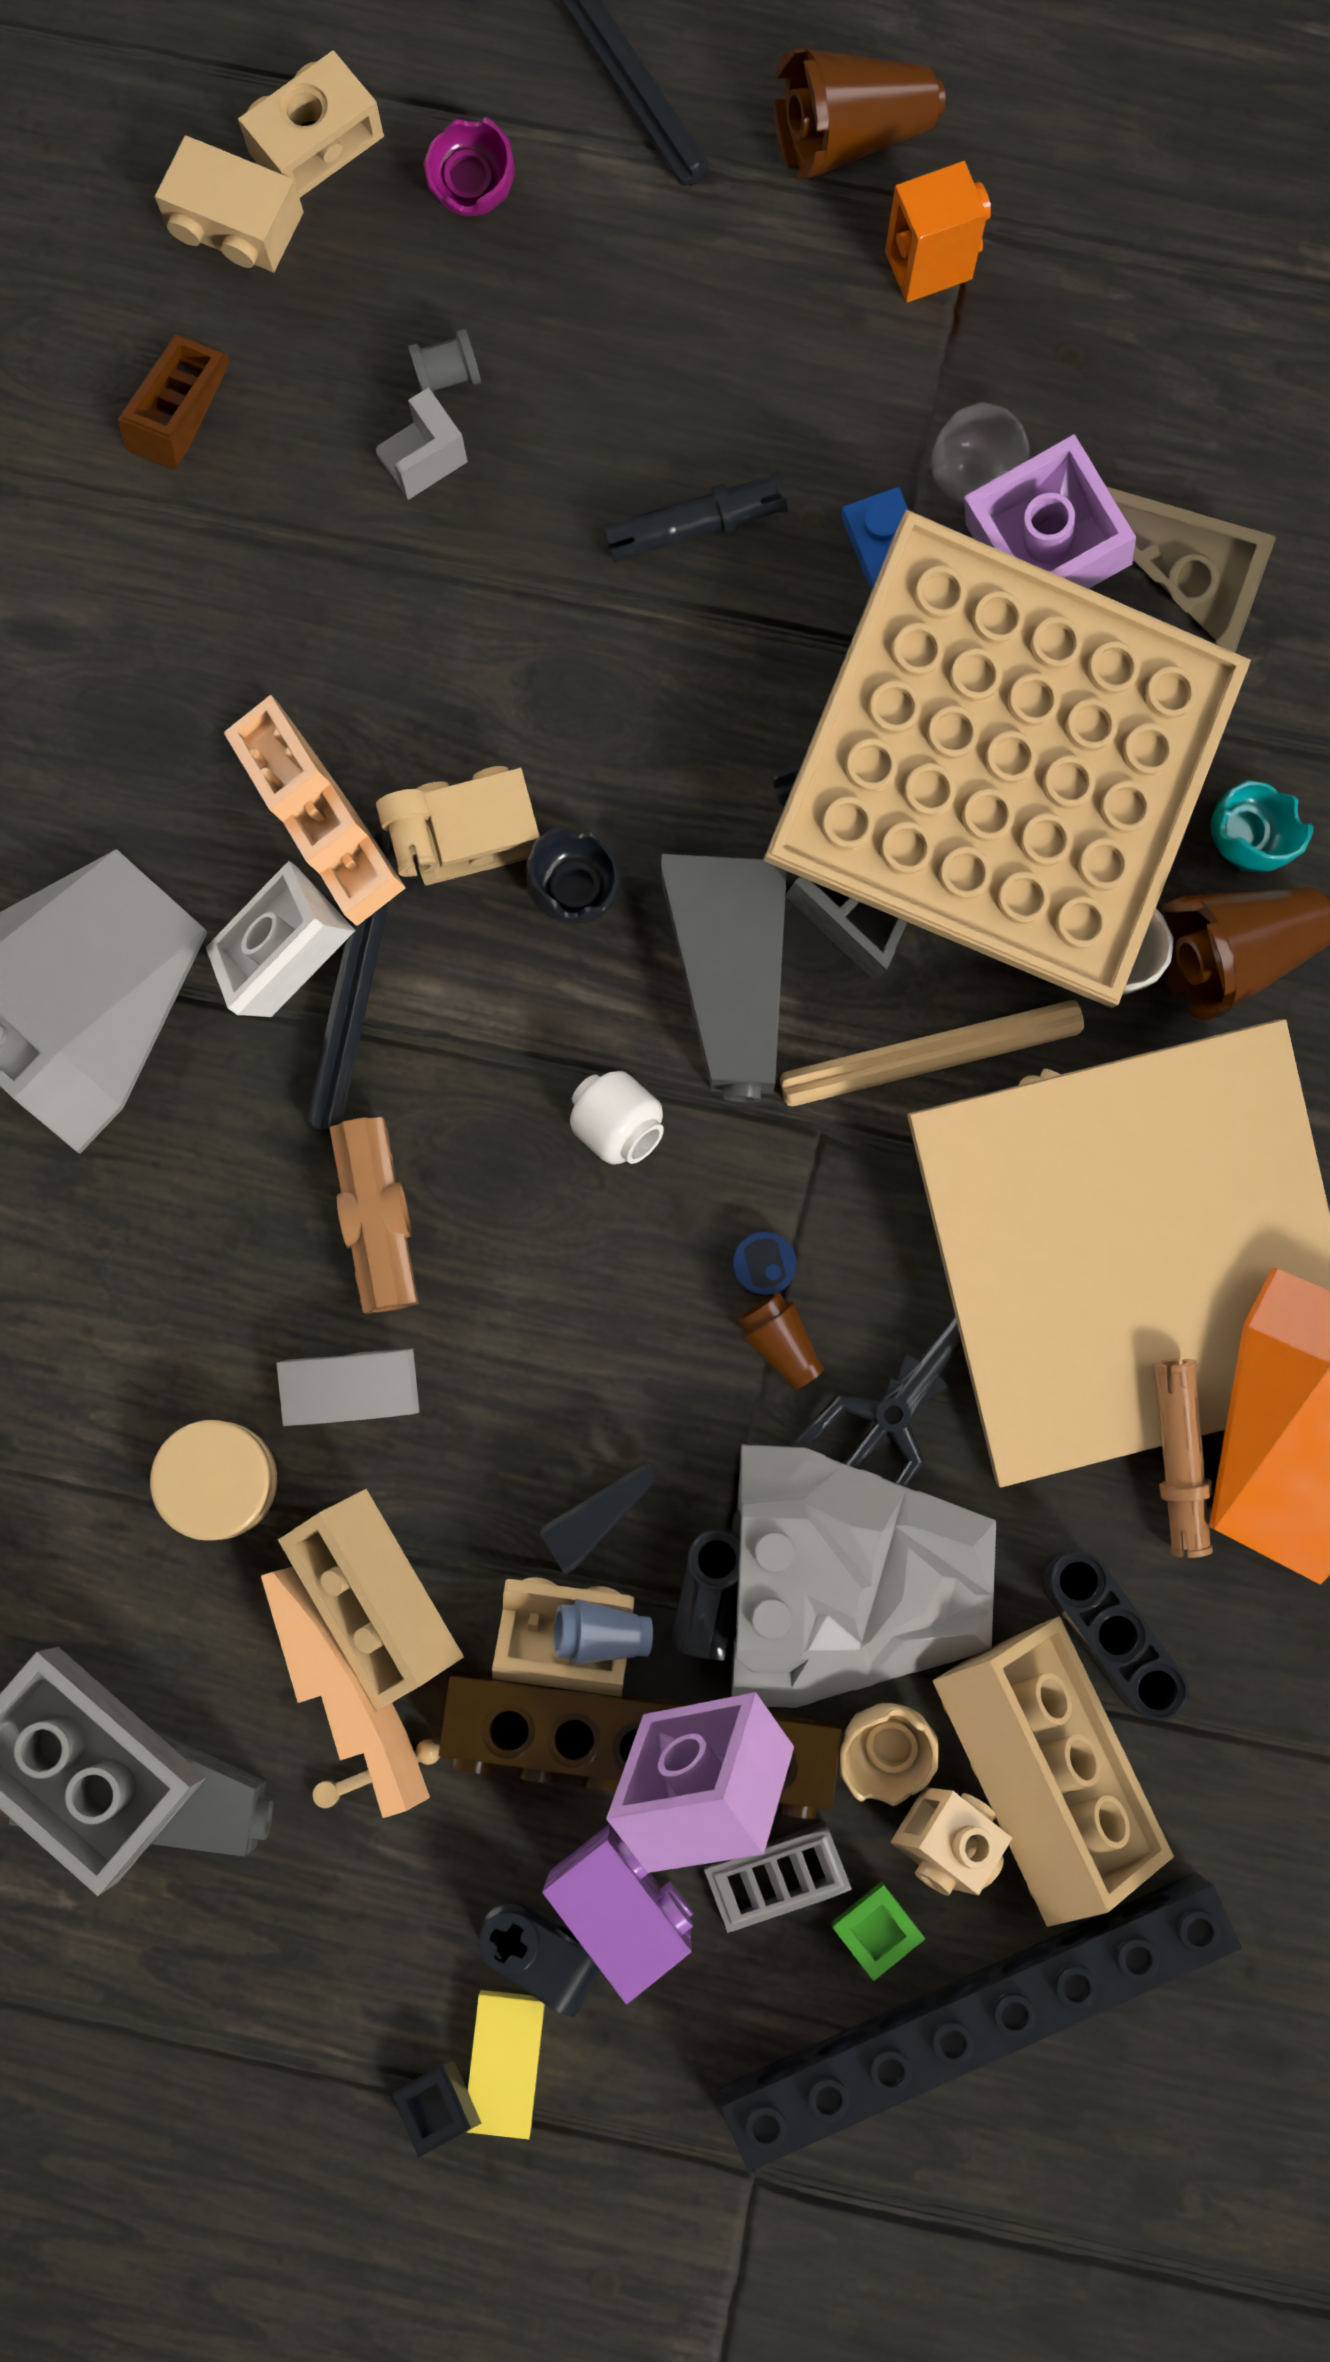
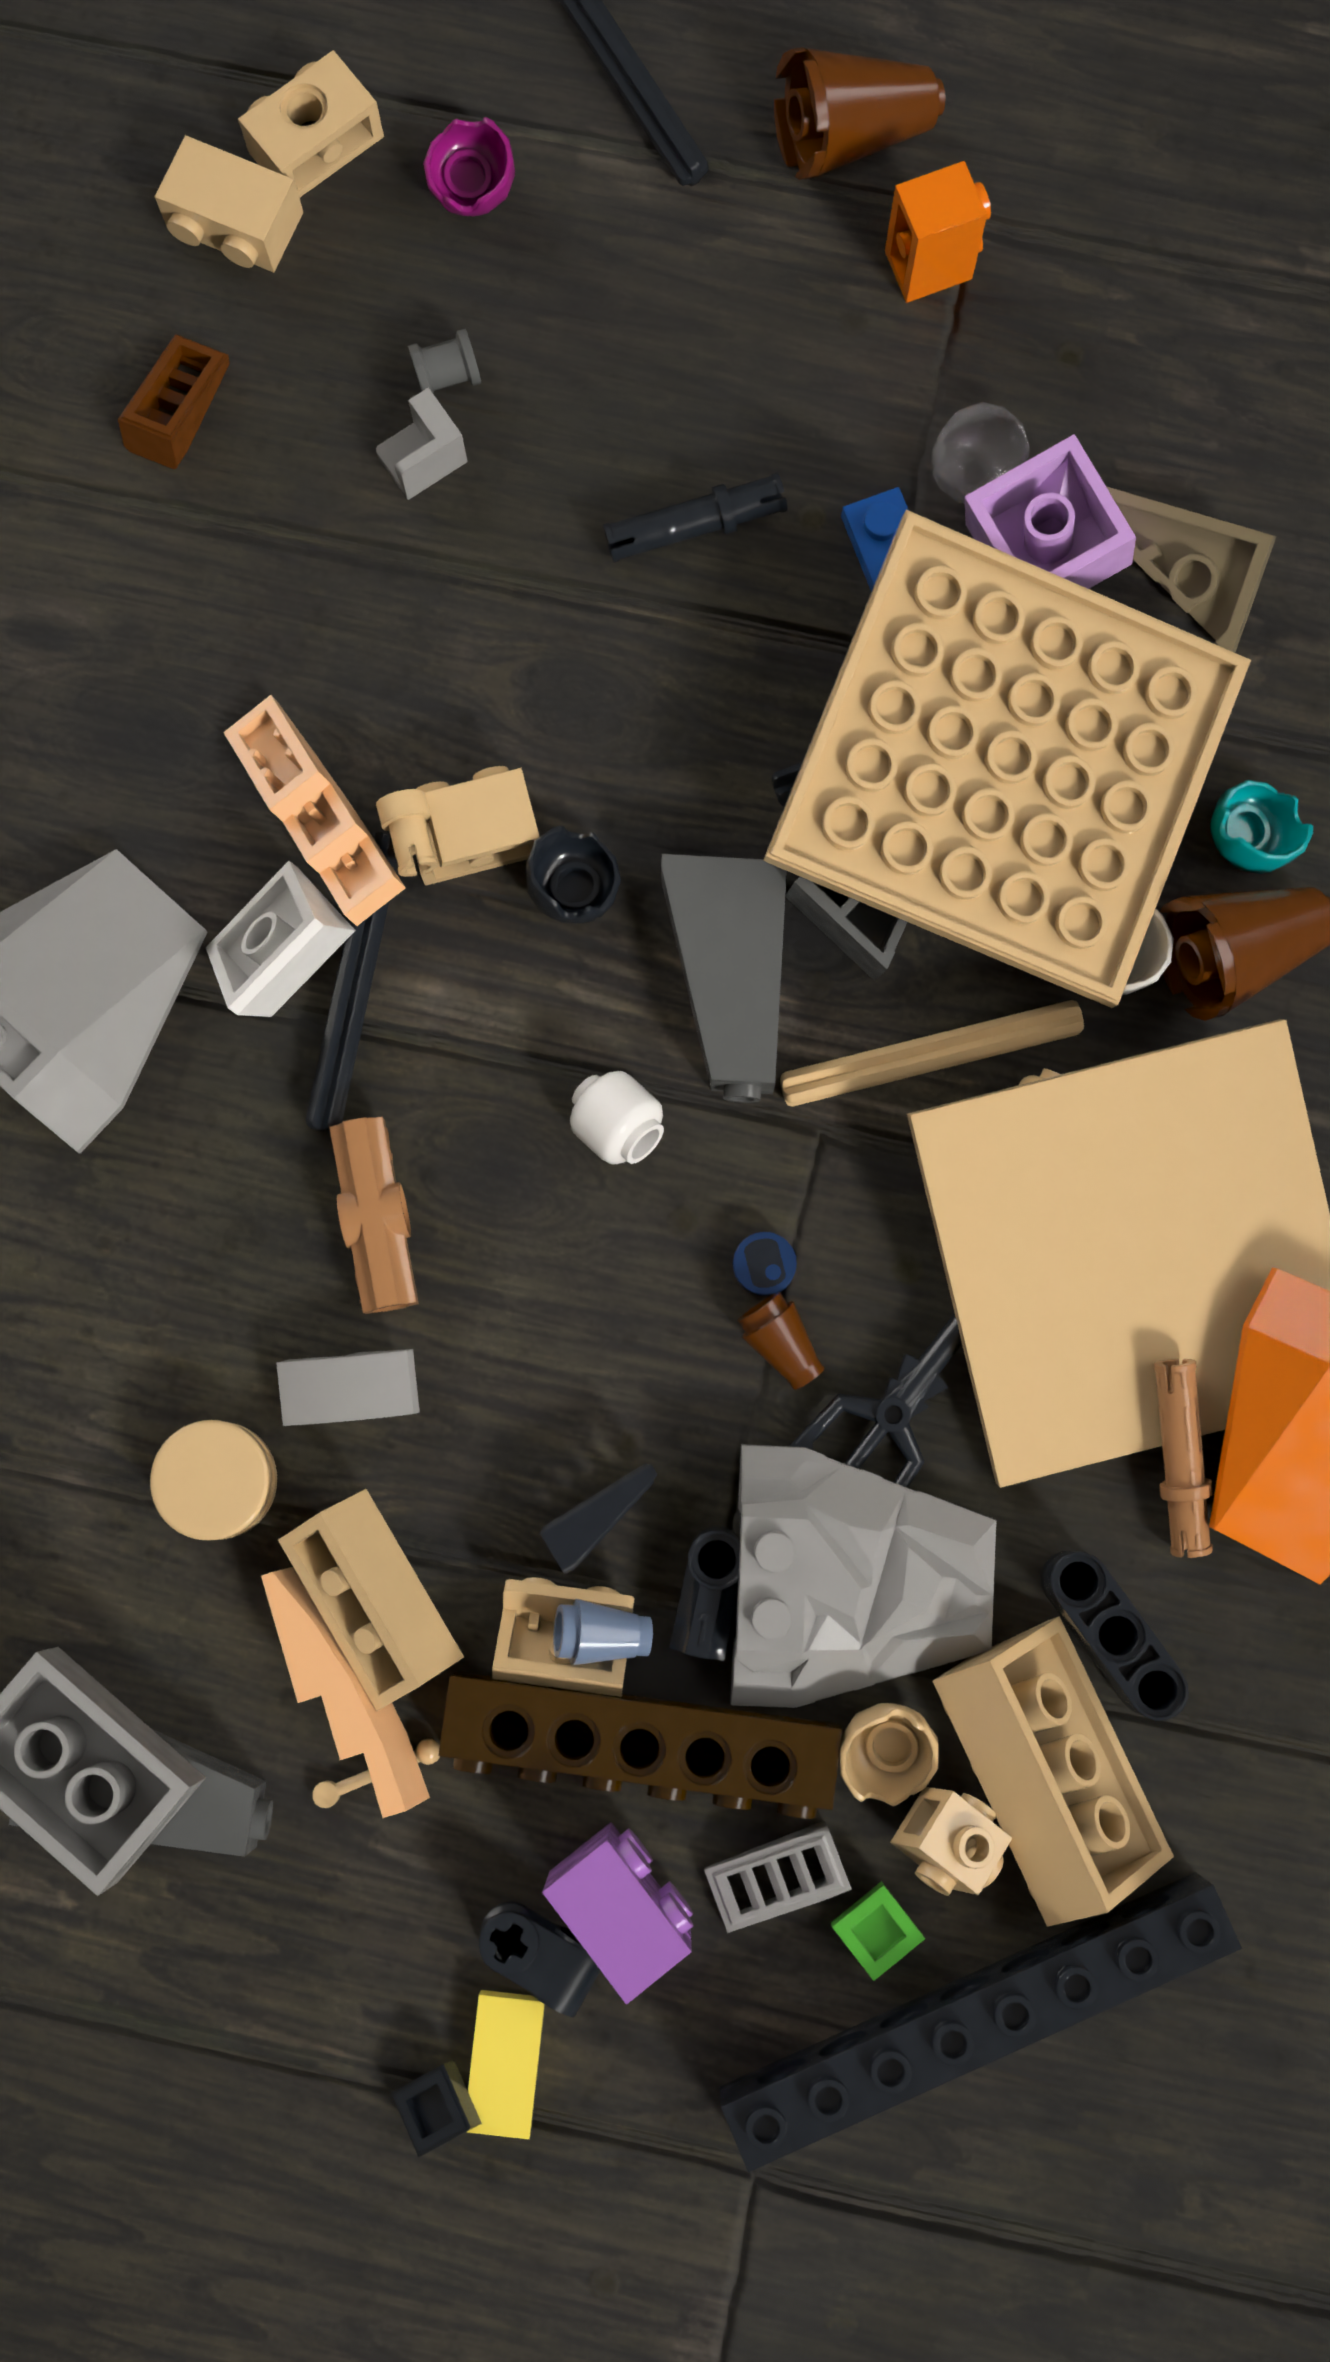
lavender slope [606,1692,794,1873] -> none

